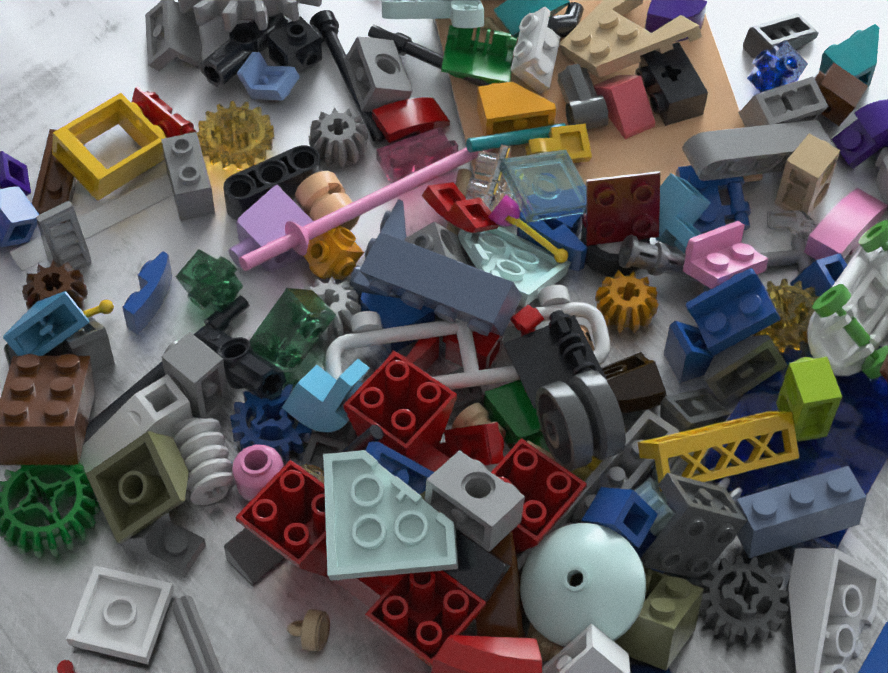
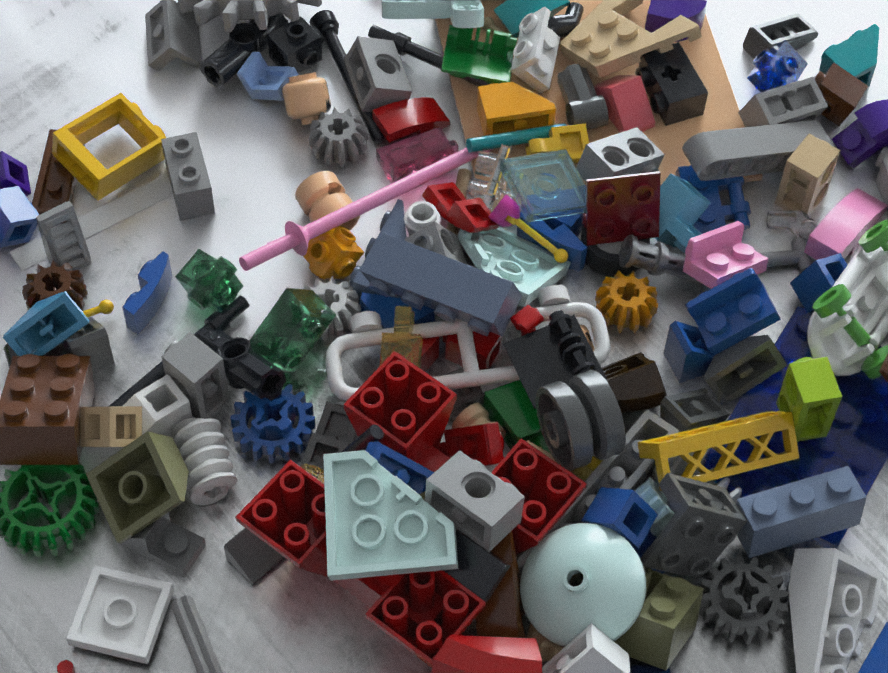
red hinge [131,86,196,138] -> none
clear yellow gear [197,101,274,171] -> none
black beam [223,145,321,220] -> none
lavender torso [228,185,313,272] -> none
bright pink head [232,444,284,501] -> none
medium azure brick [282,359,370,432] -> none
tan tile [287,609,330,652] -> none
clear yellow gear [751,279,820,353] -> none
none -> tan brick [80,406,142,447]
none -> light nougat head [282,72,331,125]
none -> clear yellow plate [379,306,423,368]
none -> white cone [404,201,441,236]
none -> light grey brick [575,127,665,182]

